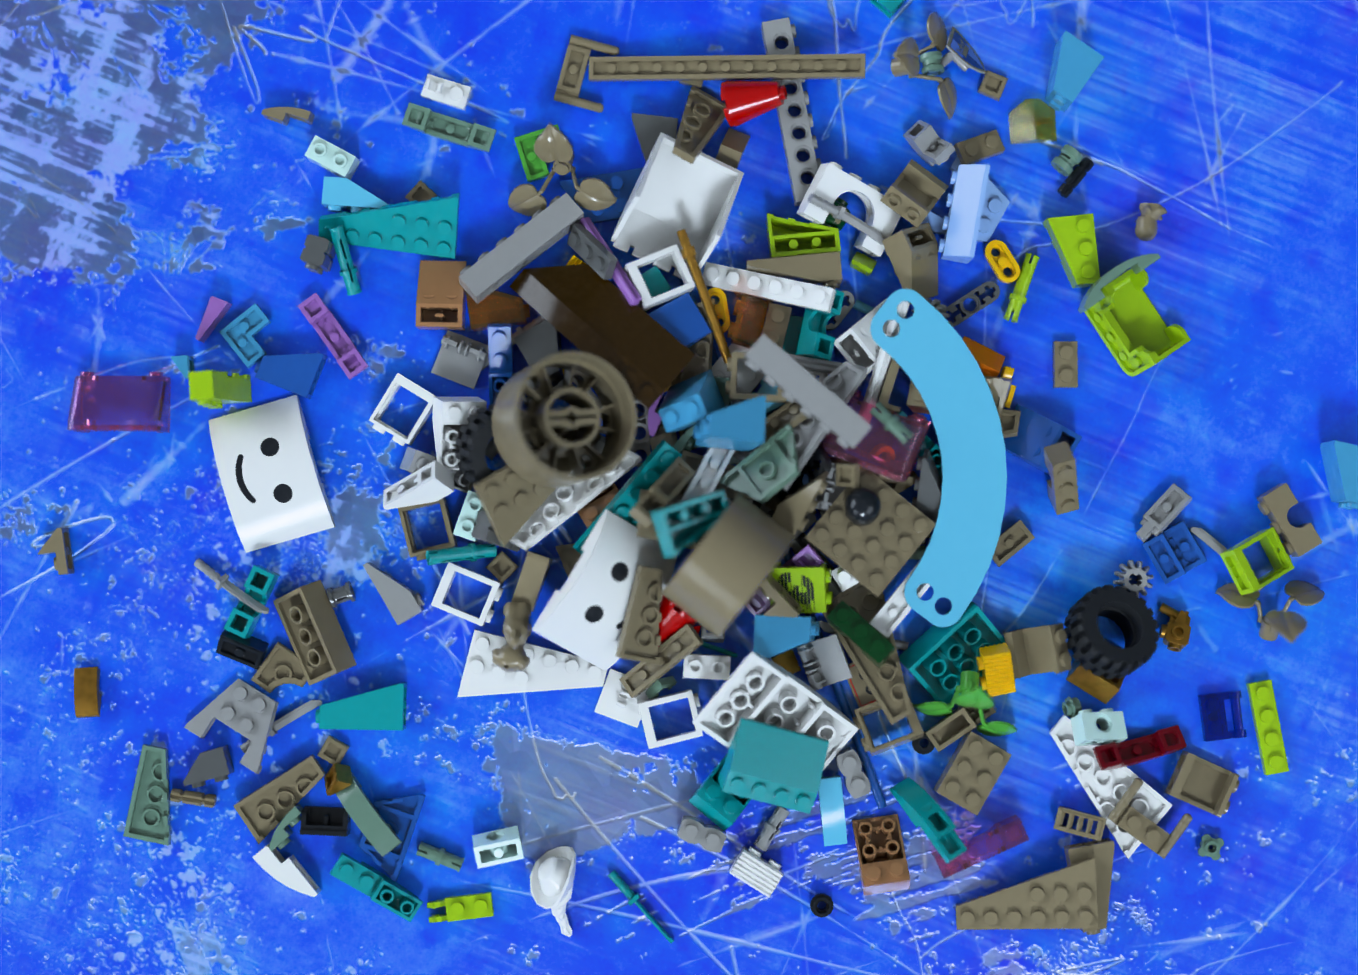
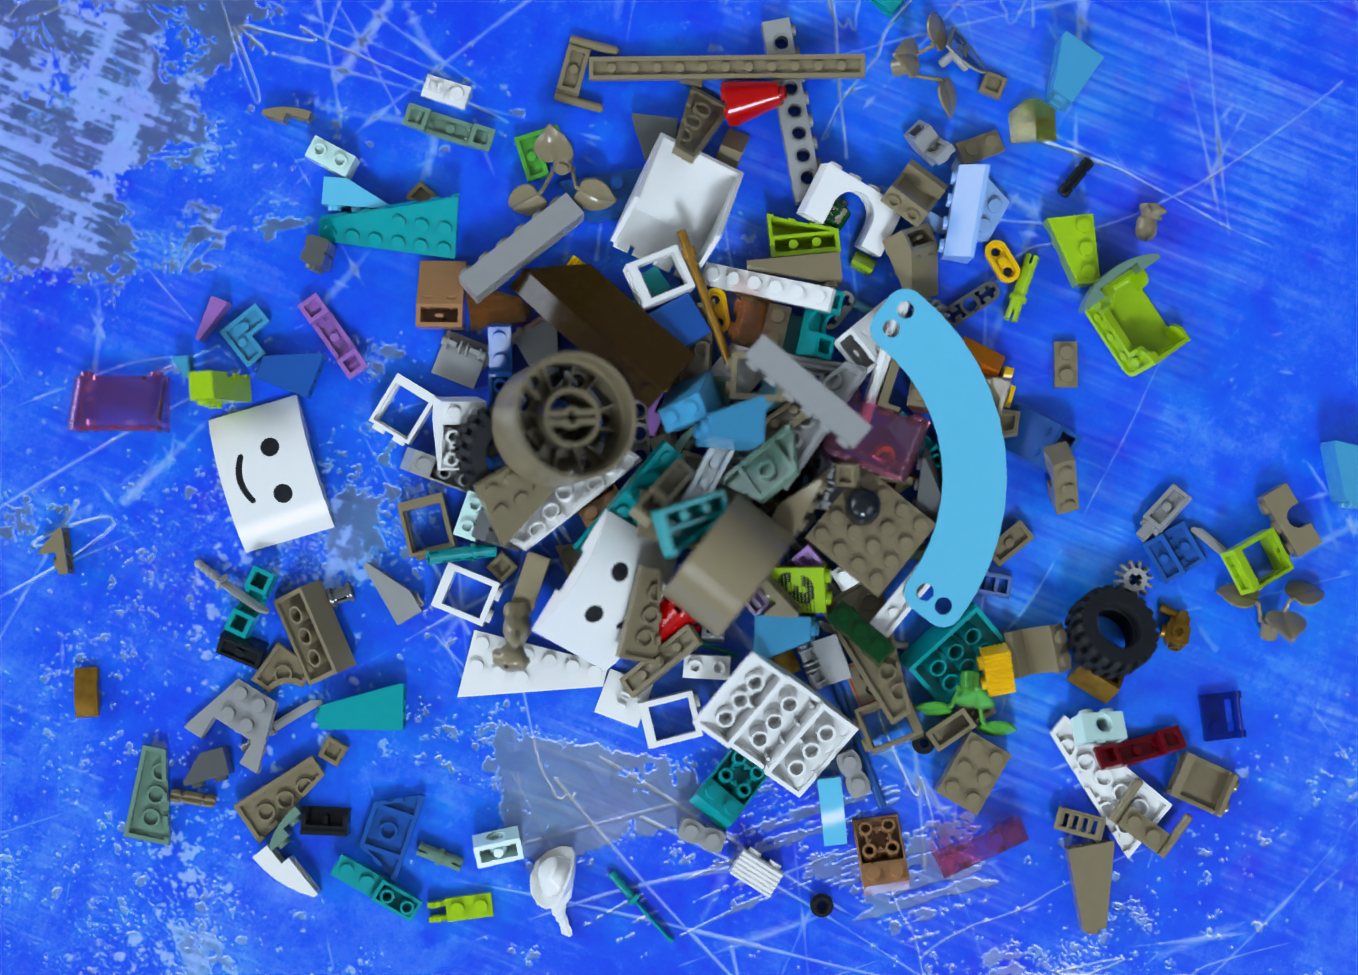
pearl gold slope [324,763,353,796] -> none
teal pin [328,225,362,296] -> none
sand green slope [335,772,402,857] -> none
white slope [383,460,454,510] -> none
dark grey plate [567,223,618,280] -> none
medium lavender axle [579,217,642,306] -> none
sand green tile [645,676,677,699] -> none
teal slope [718,717,829,814] -> none
light grey pin [753,806,790,852] -> none
light grey sword [808,193,884,245] -> none
sand green pin [870,402,914,445] -> none
teal slope [889,777,968,864] -> none
sand green wheel [919,51,945,76] -> none
dark tan wing [956,857,1099,930] -> none
sand green wheel [1051,144,1083,177] -> none
sand green plate [1062,696,1082,718] -> none
sand green plate [1198,834,1224,860] -> none
lime plate [1246,679,1289,775] -> none
none -> blue slope [976,572,1013,599]

